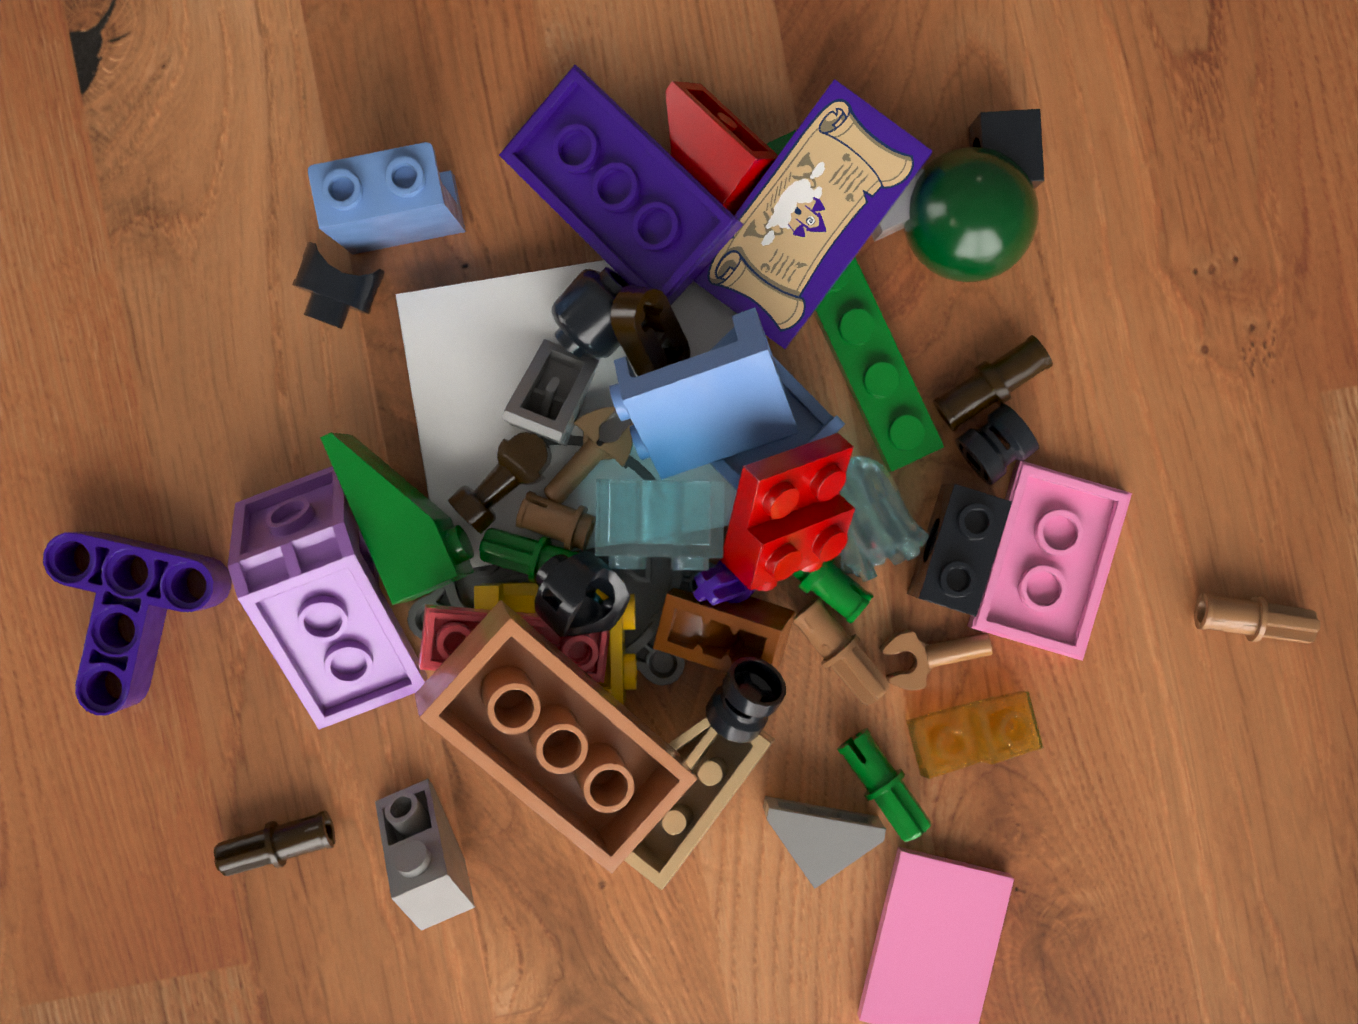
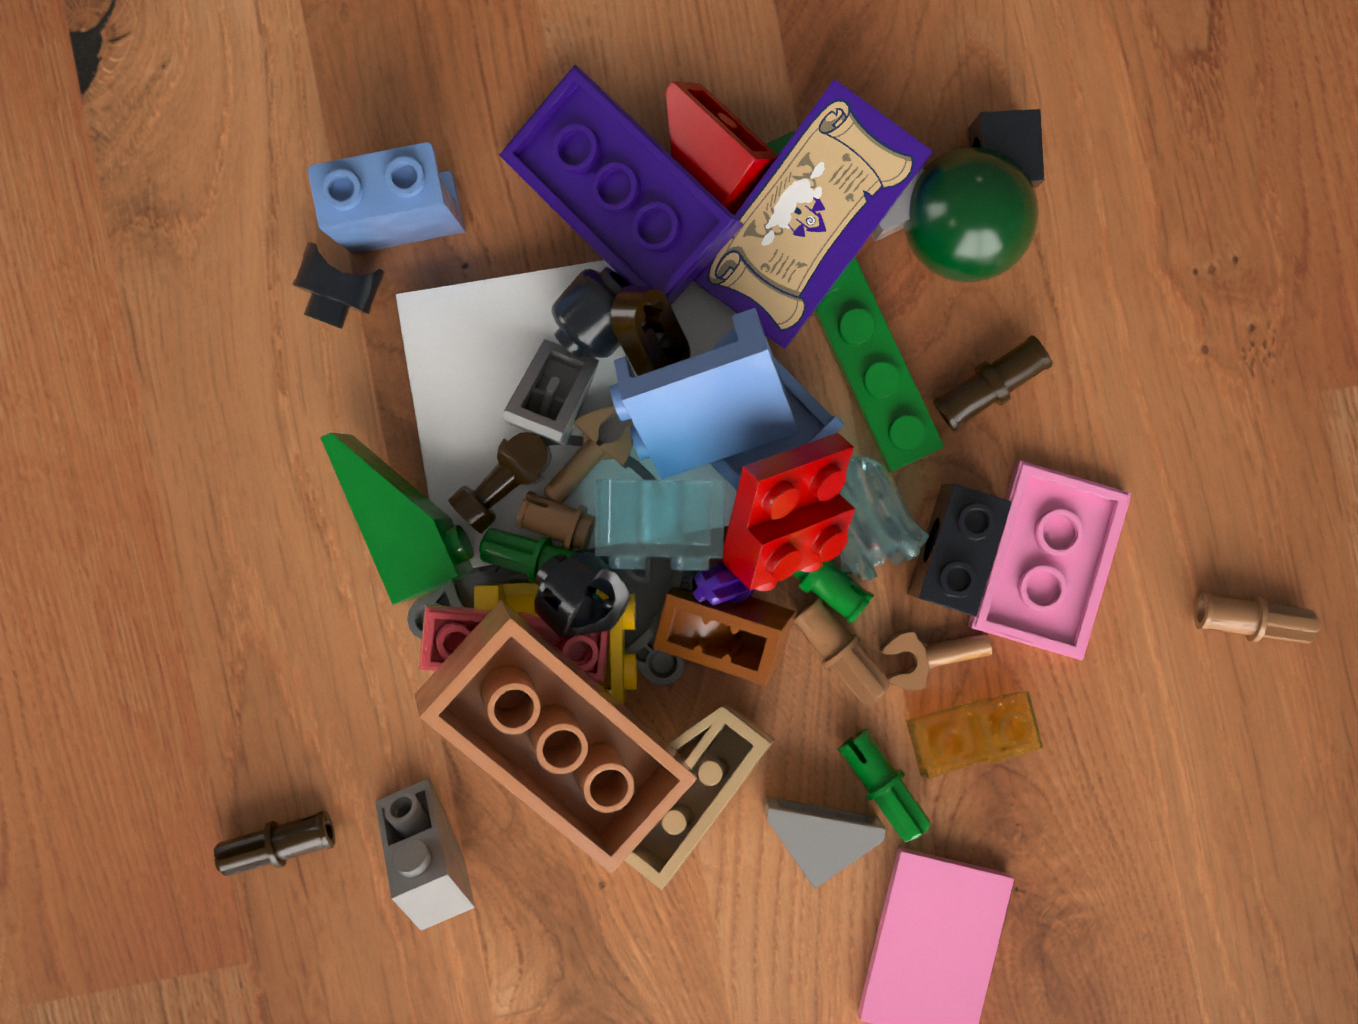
dark purple beam [43,531,232,716] -> none
medium lavender bracket [228,466,427,730] -> none
black wheel [706,656,786,743] -> none
black wheel [955,404,1039,485] -> none

